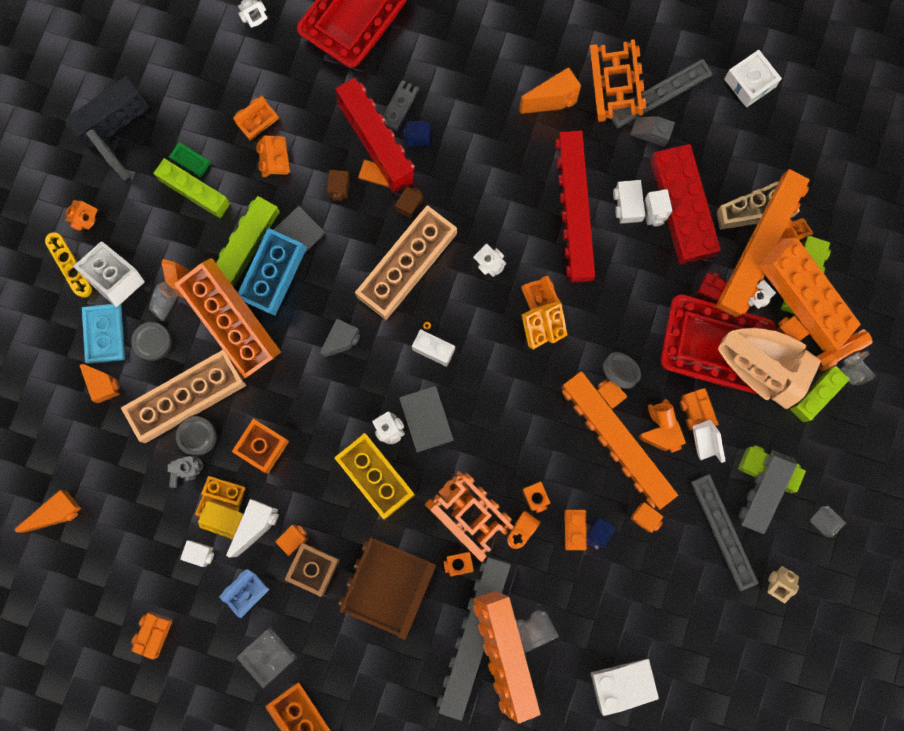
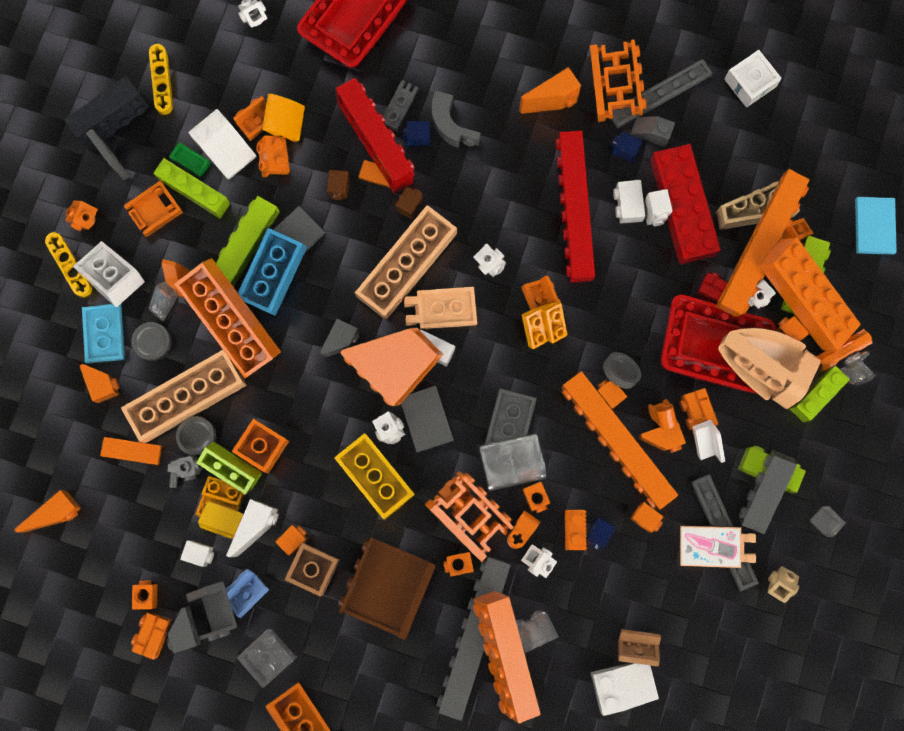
none -> orange tile [100,437,163,465]
none -> orange container [124,181,183,237]
none -> orange brick [132,580,158,609]
none -> yellow beam [149,44,173,115]
none -> dark grey slope [167,606,201,654]
none -> dark grey panel [186,581,237,642]
none -> white slope [188,109,257,180]
none -> lime brick [197,442,262,495]
none -> light orange slope [262,94,305,142]
none -> orange slope [340,328,444,406]
none -> light nougat tile [404,287,477,329]
none -> dark grey arch [432,91,481,148]
none -> clear slope [480,434,546,491]
none -> dark grey tile [485,388,537,454]
none -> white brick [521,544,557,578]
none -> clear blue brick [611,131,643,163]
none -> medium nougat bracket [618,629,661,666]
none -> tile [680,526,756,568]
none -> medium azure tile [855,197,896,254]

